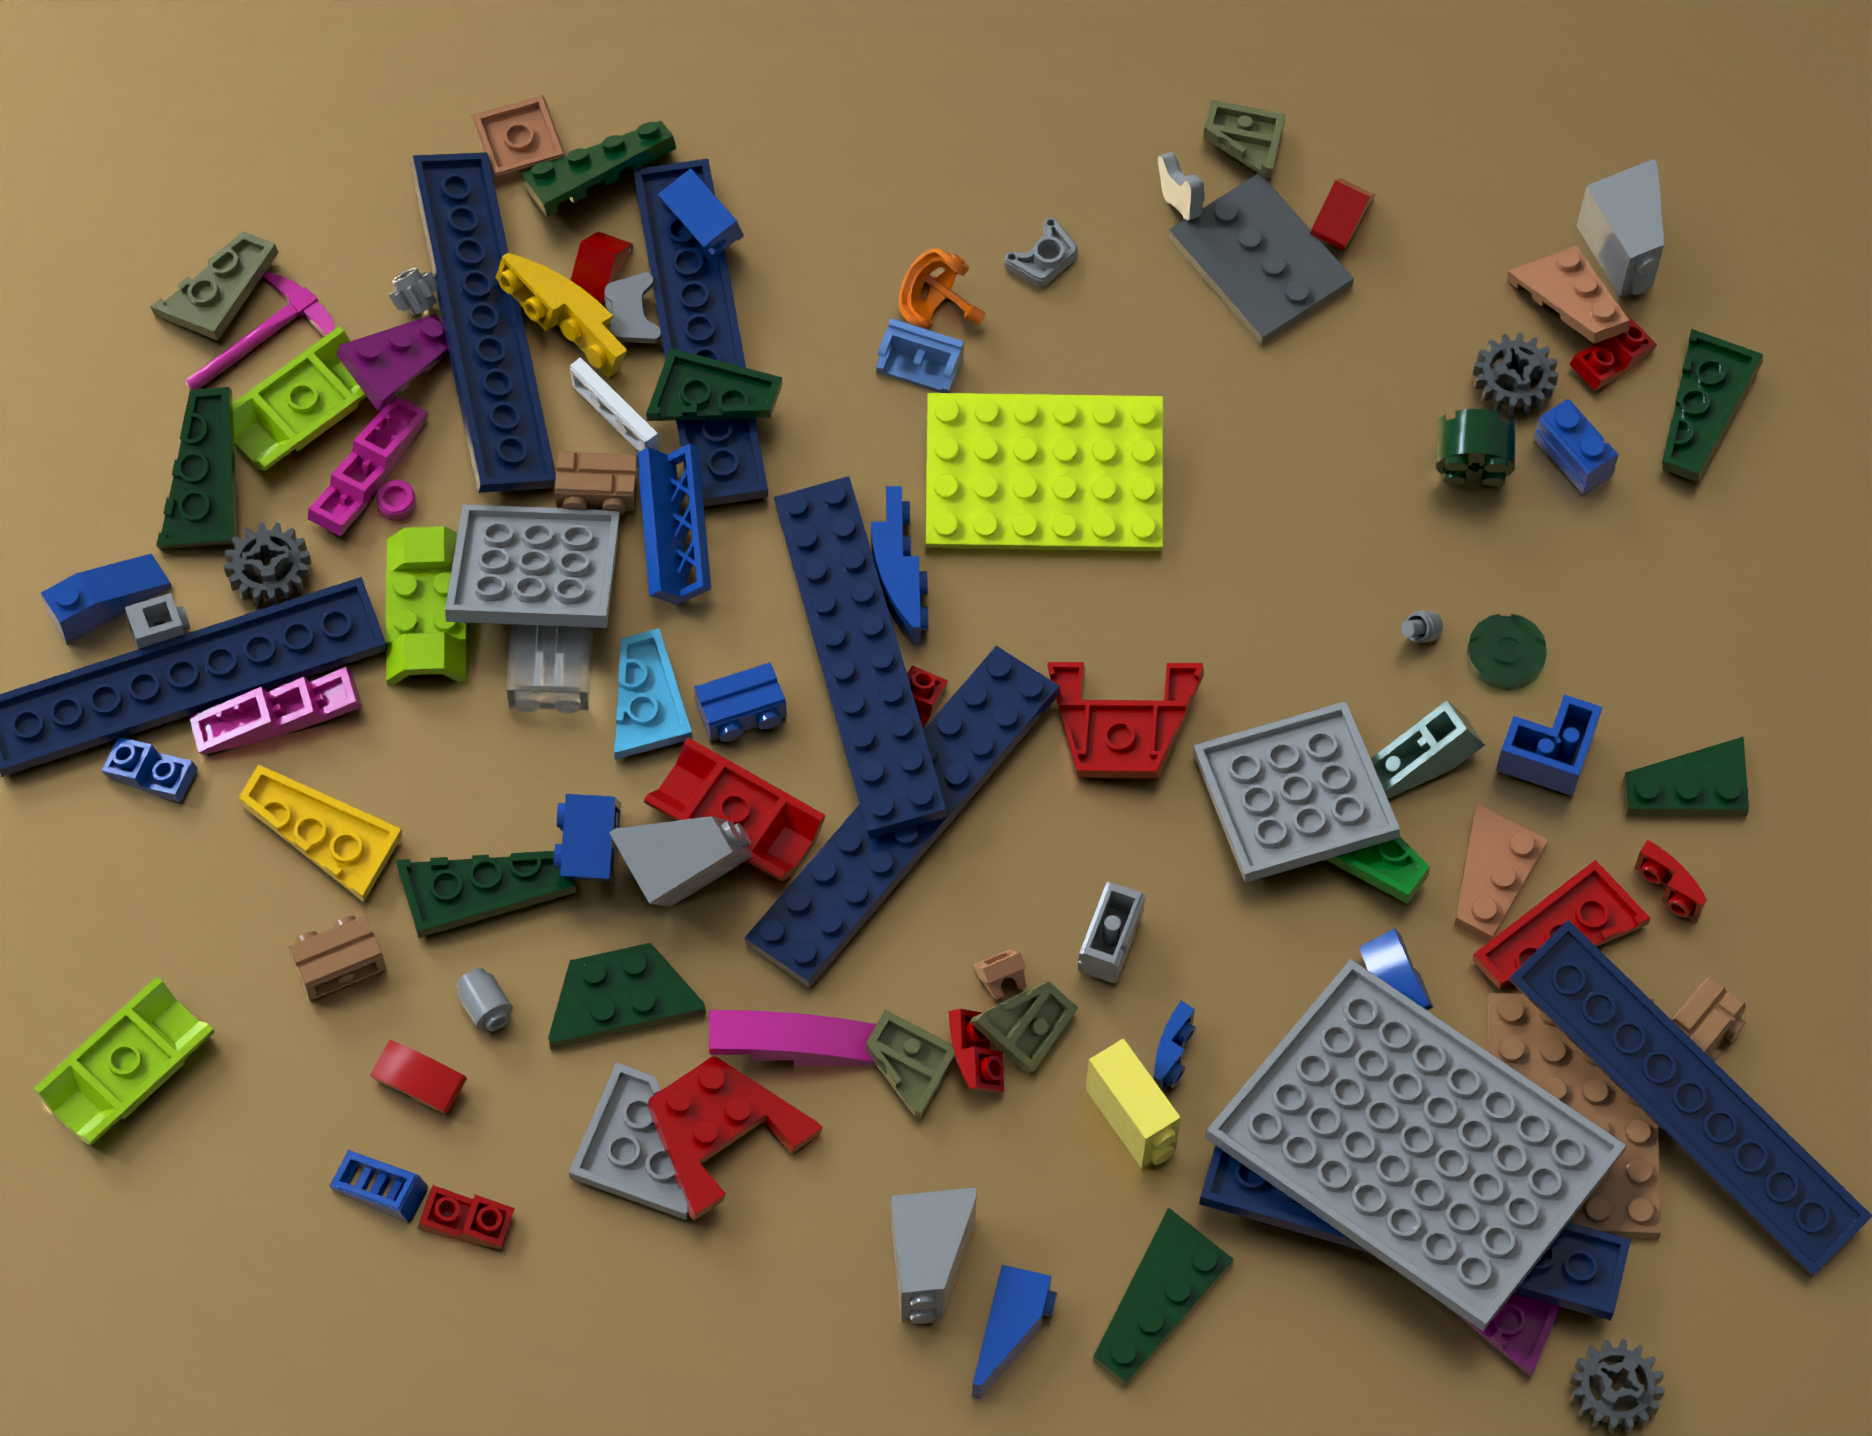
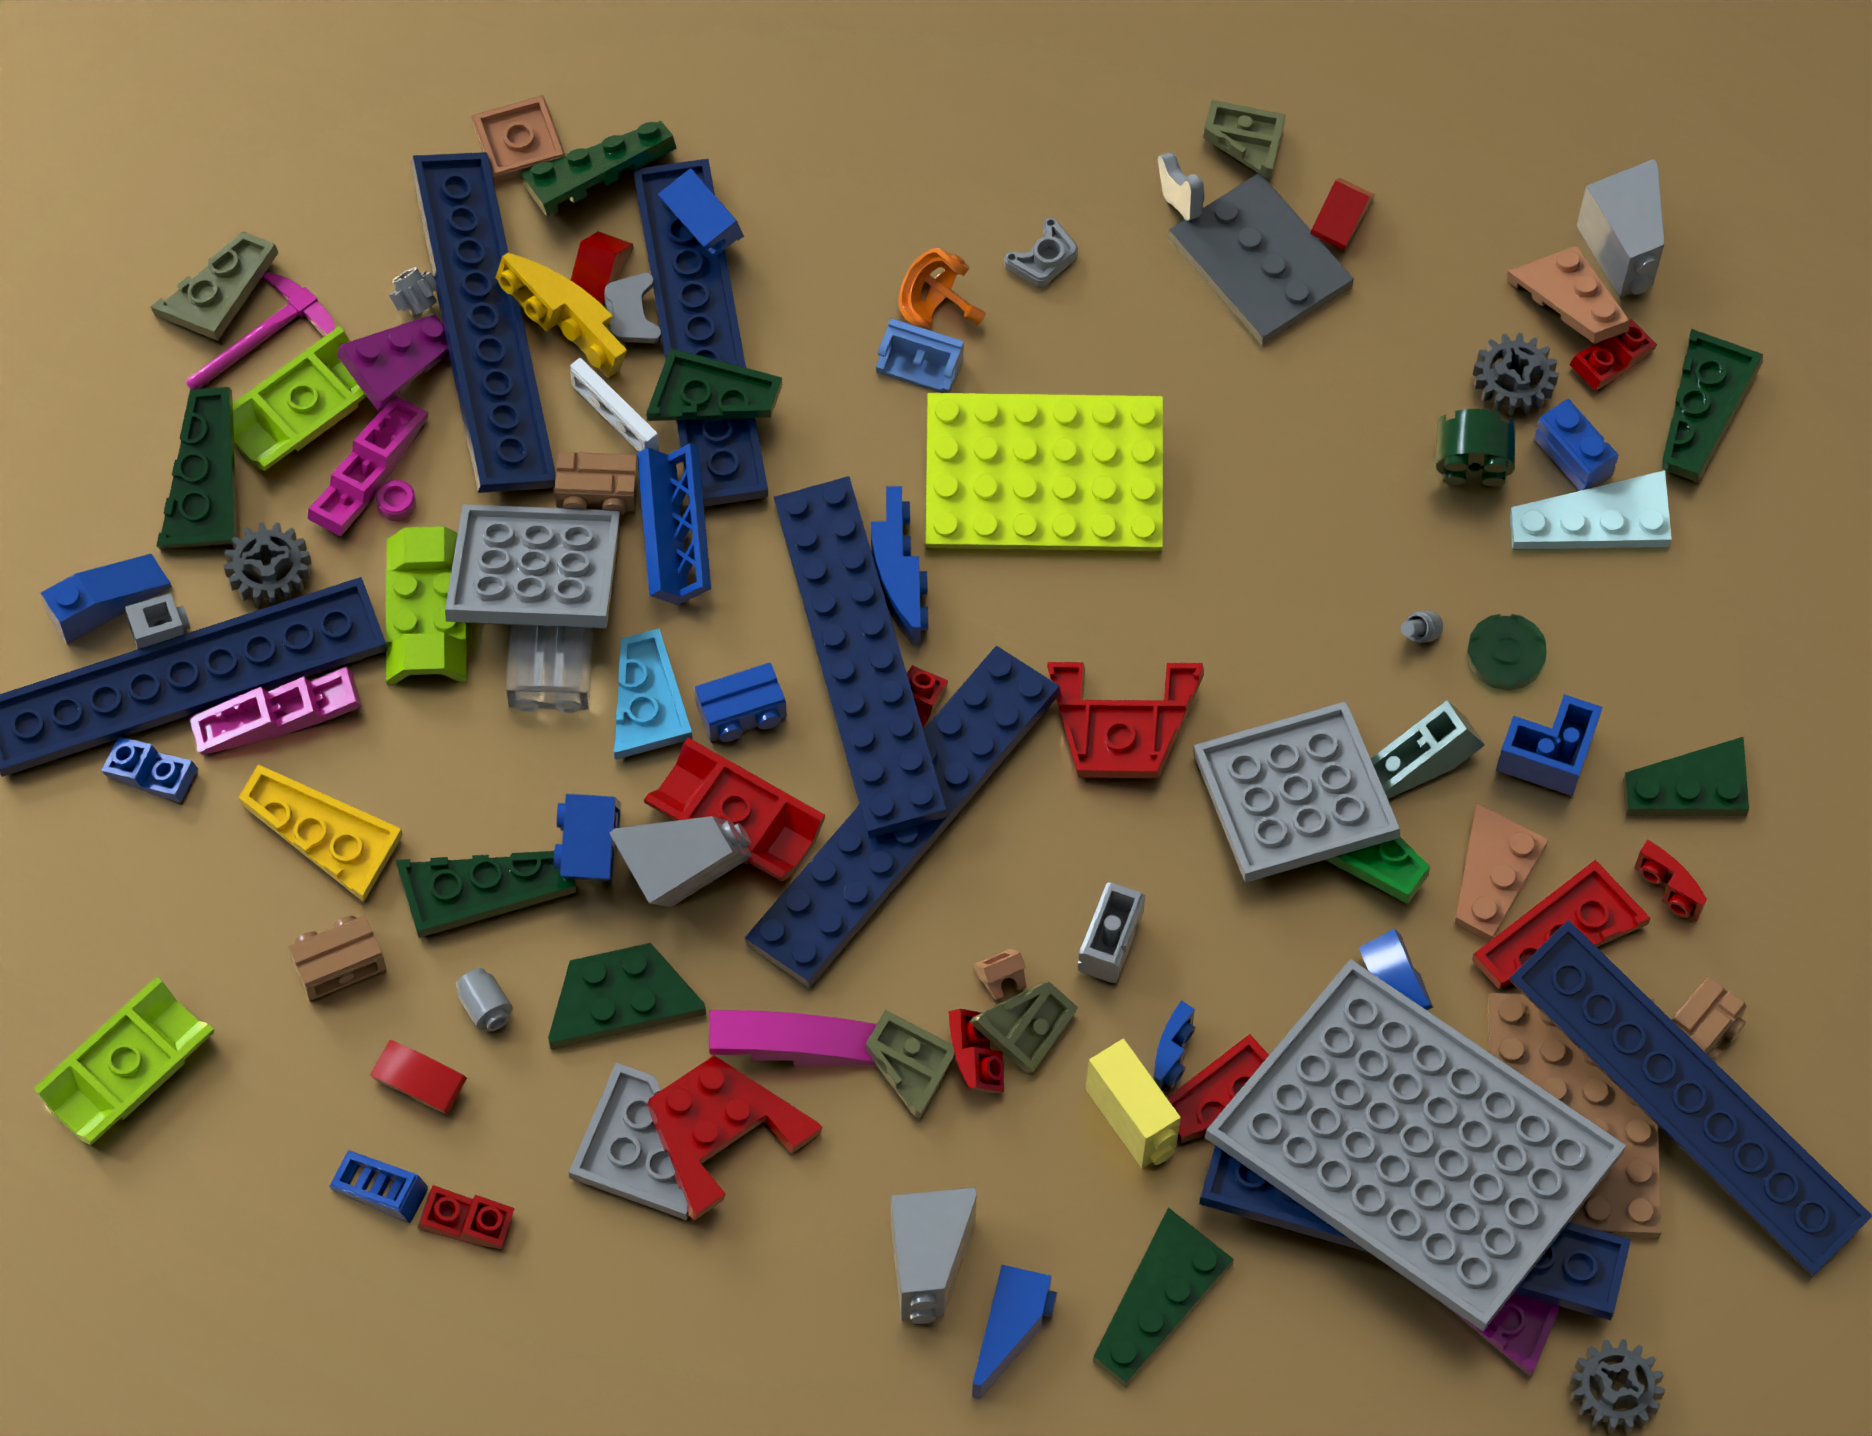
none -> red wing [1167,1034,1269,1143]
none -> light aqua wing [1510,470,1672,549]

